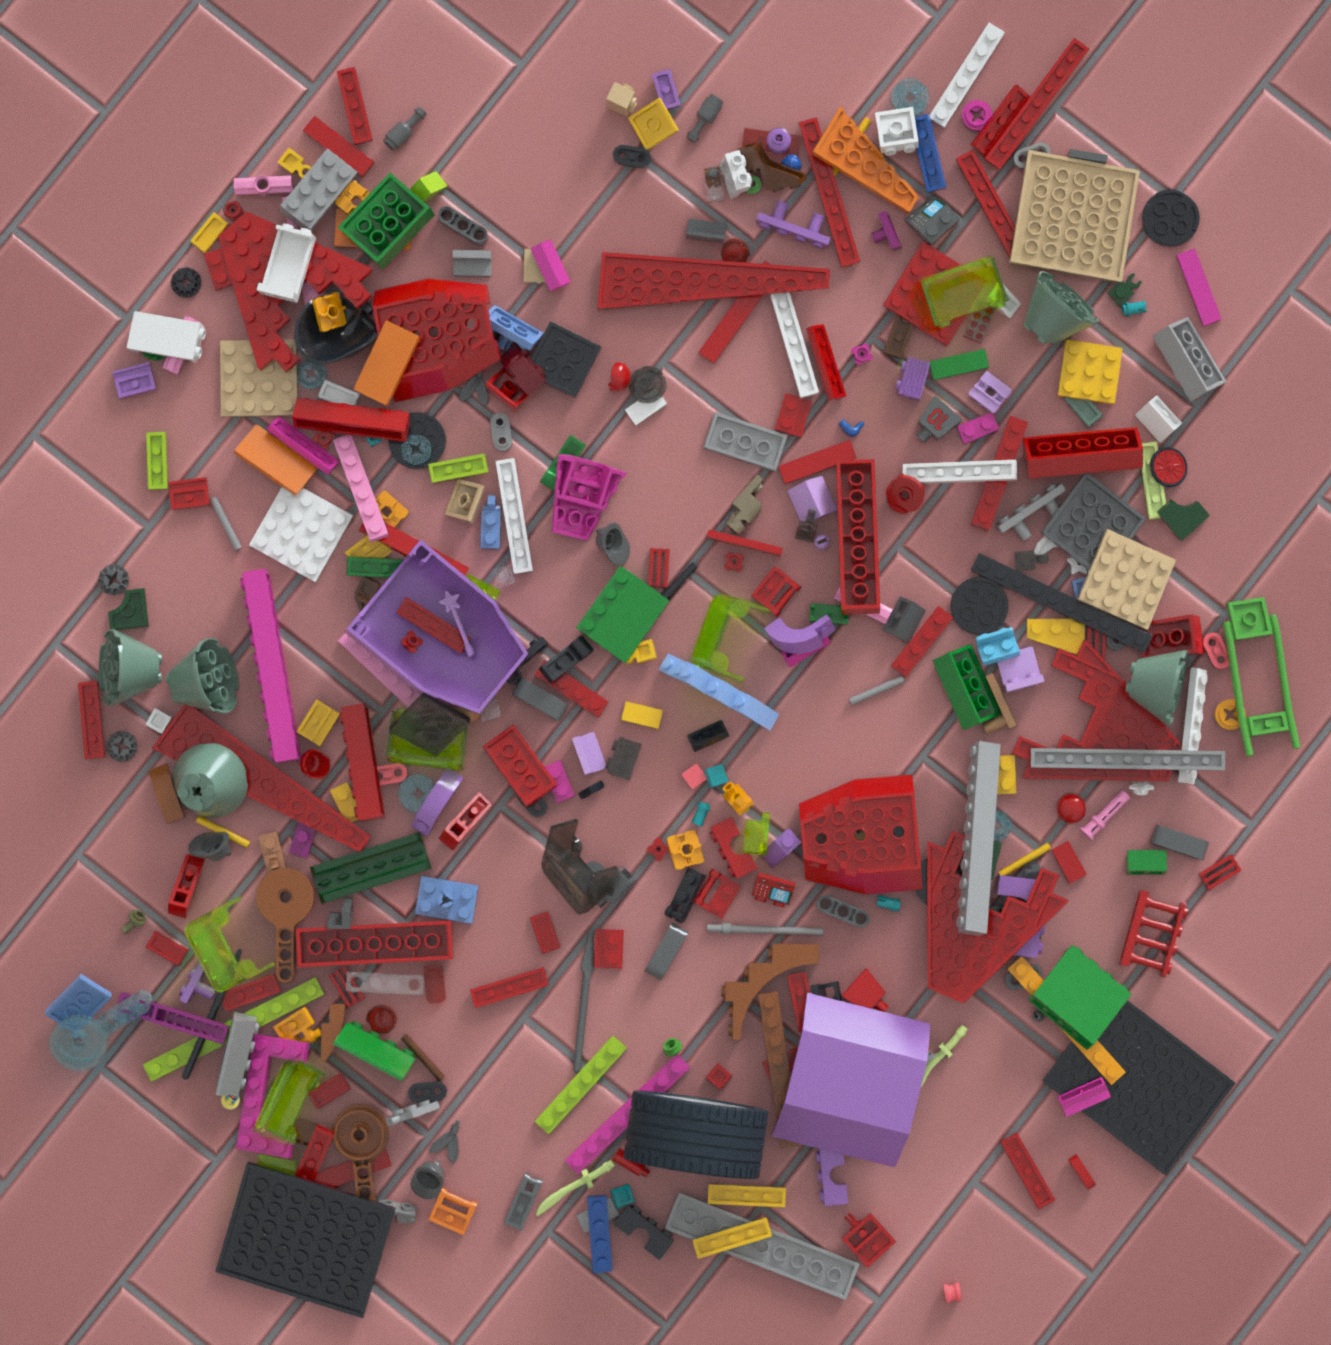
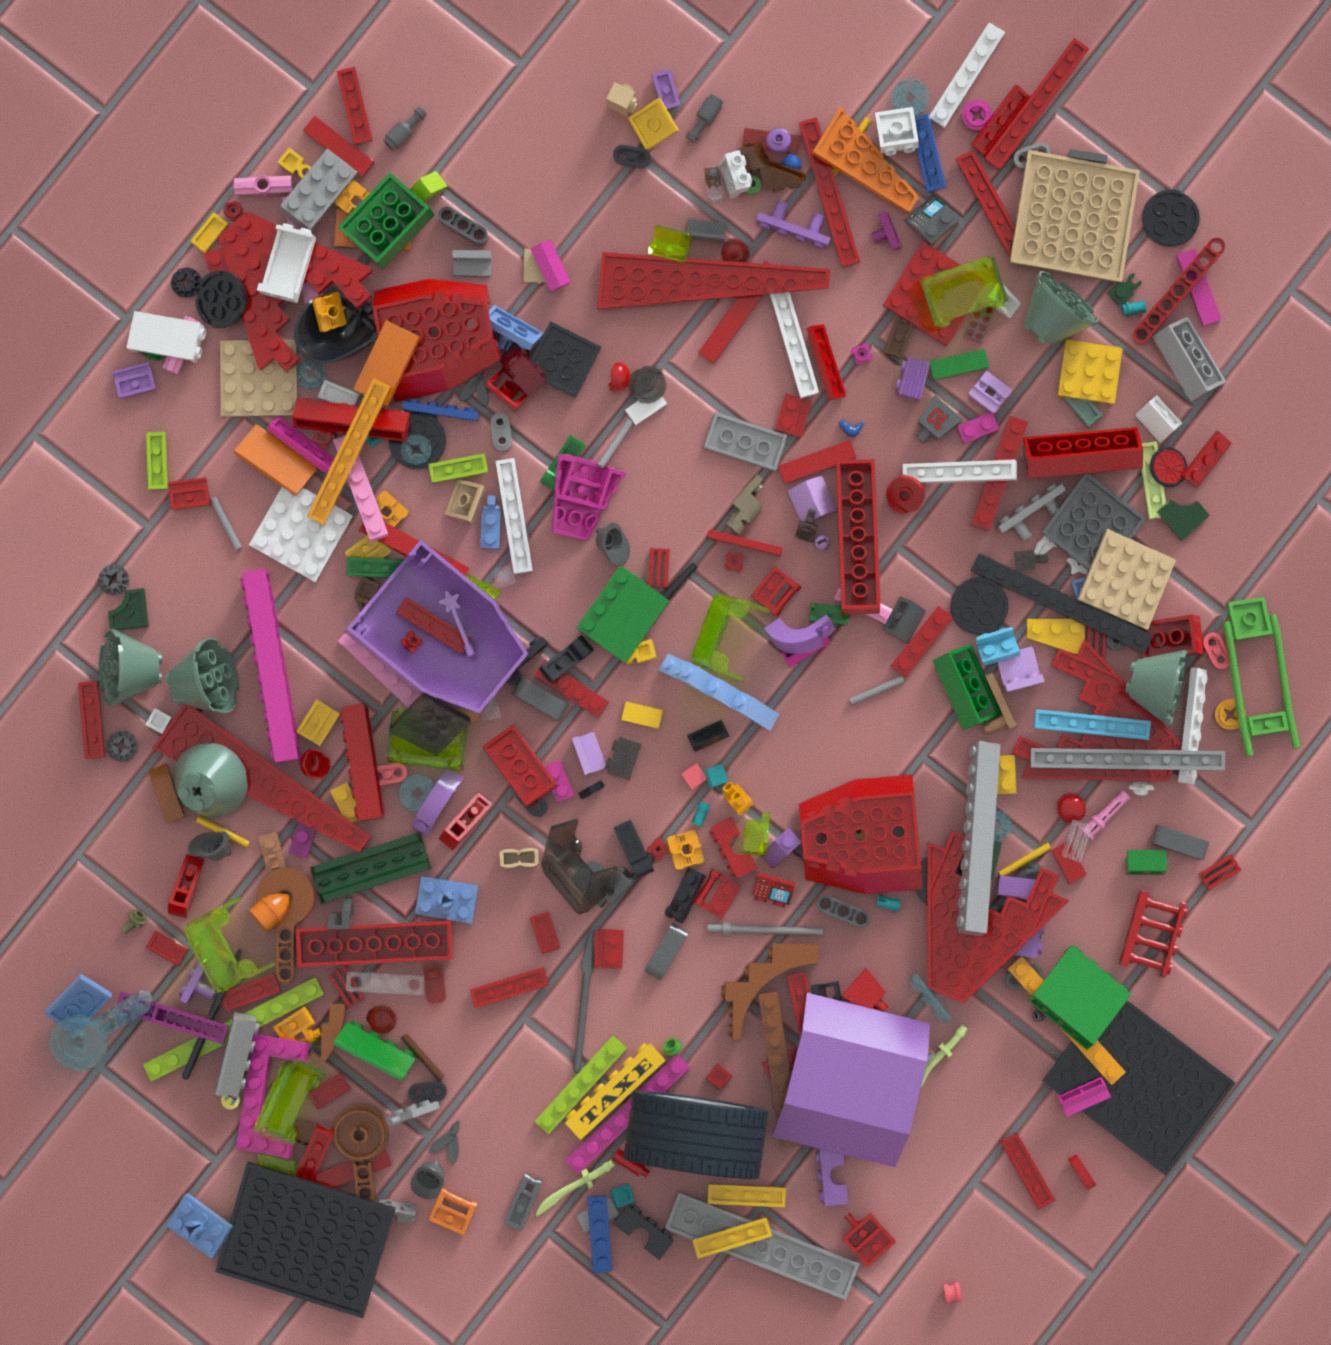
none -> medium blue plate [167,1193,233,1259]
none -> black tile [195,271,248,328]
none -> orange helmet [249,894,289,932]
none -> light orange plate [307,379,391,525]
none -> blue plate [402,399,480,422]
none -> tan brick [499,848,540,868]
none -> yellow brick [565,1043,666,1140]
none -> light grey bar [597,419,634,469]
none -> black plate [614,820,654,879]
none -> clear neon green panel [648,225,691,262]
none -> clear light blue plate [909,973,952,1024]
none -> medium azure tile [1033,709,1151,740]
none -> clear tile [1061,819,1092,862]
none -> red beam [1133,238,1225,345]
none -> red plate [1181,431,1232,488]

